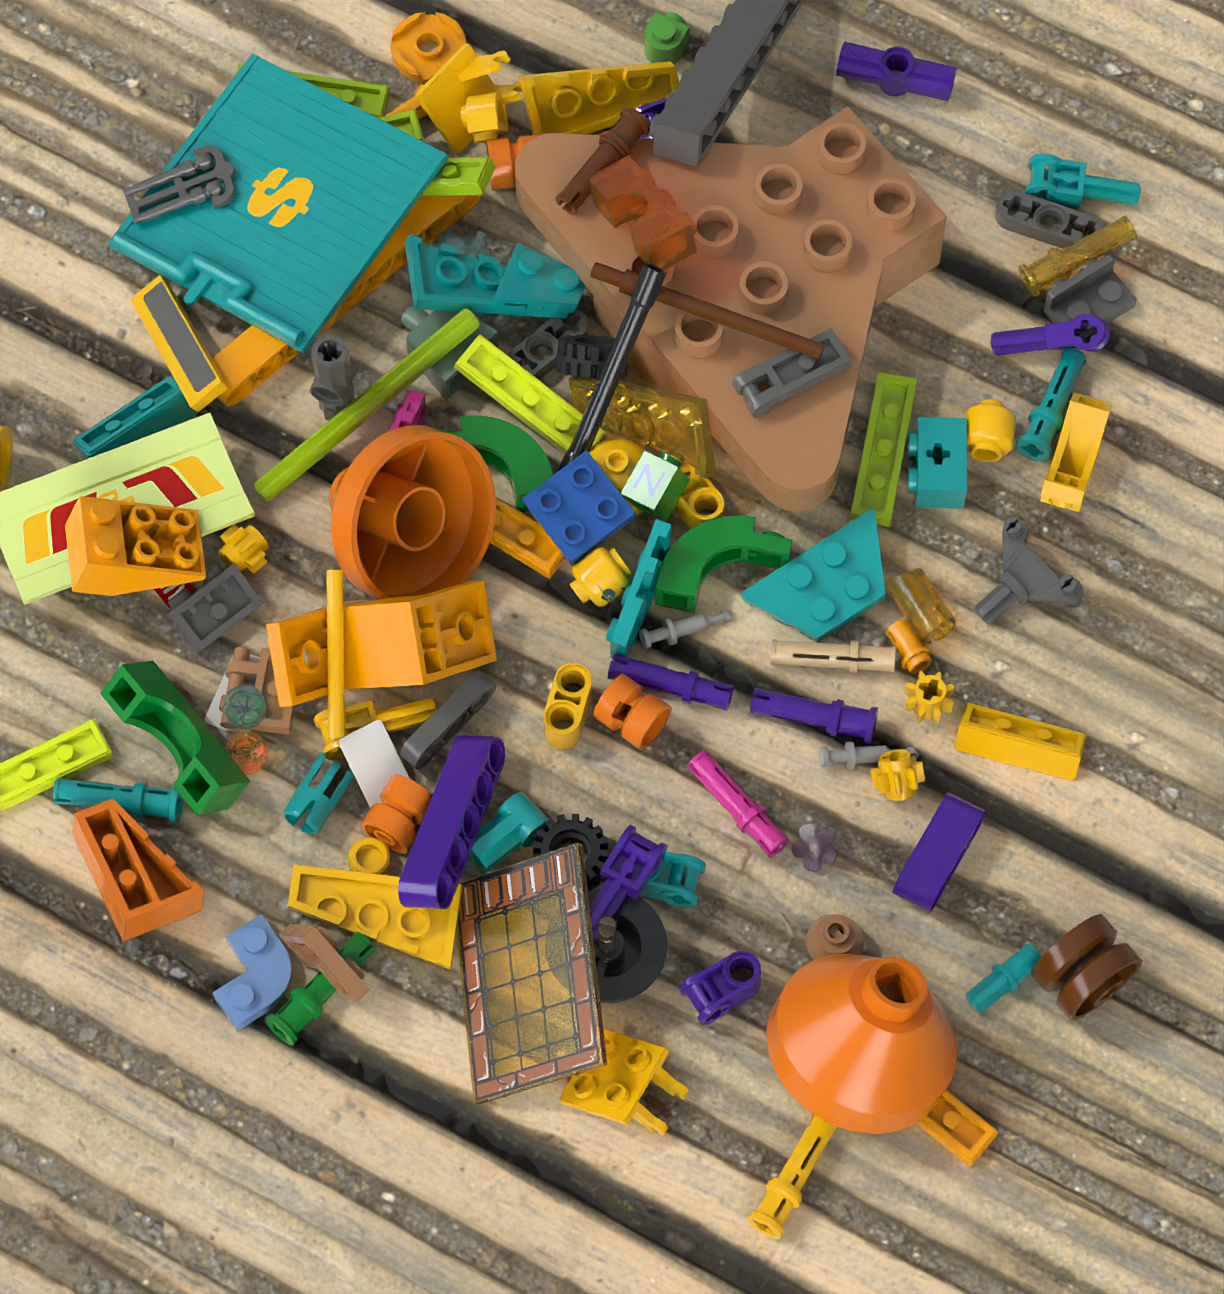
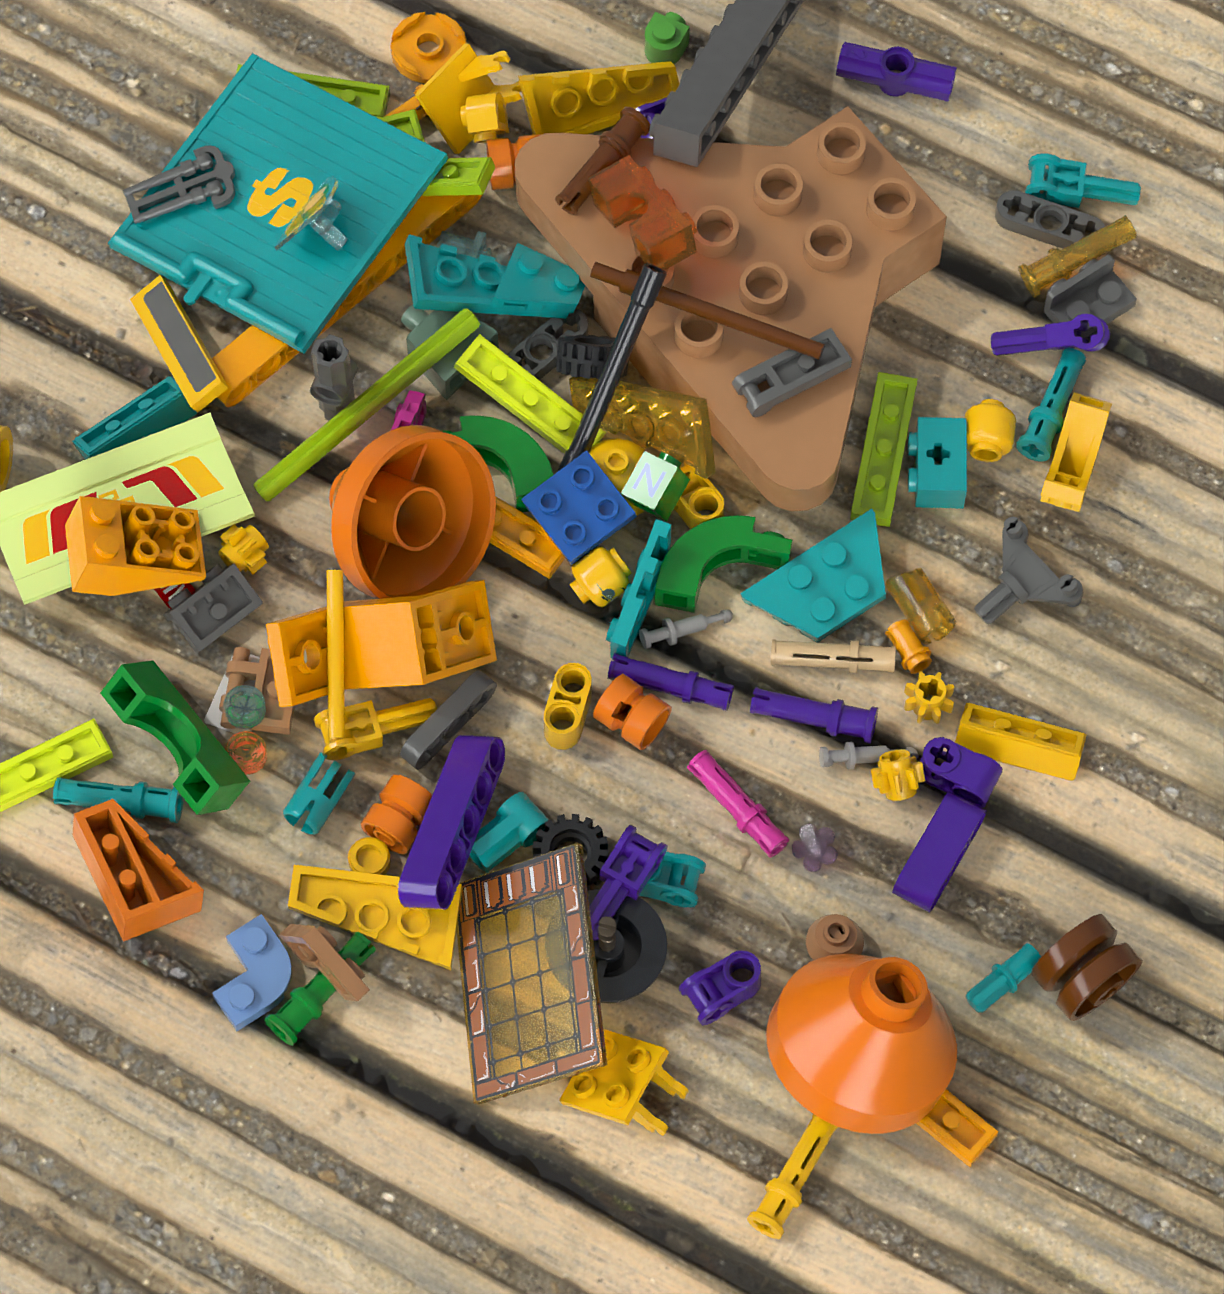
white sticker [338,720,410,808] -> none
none -> clear light blue shield [274,177,348,251]
none -> dark purple piece [920,737,1003,808]

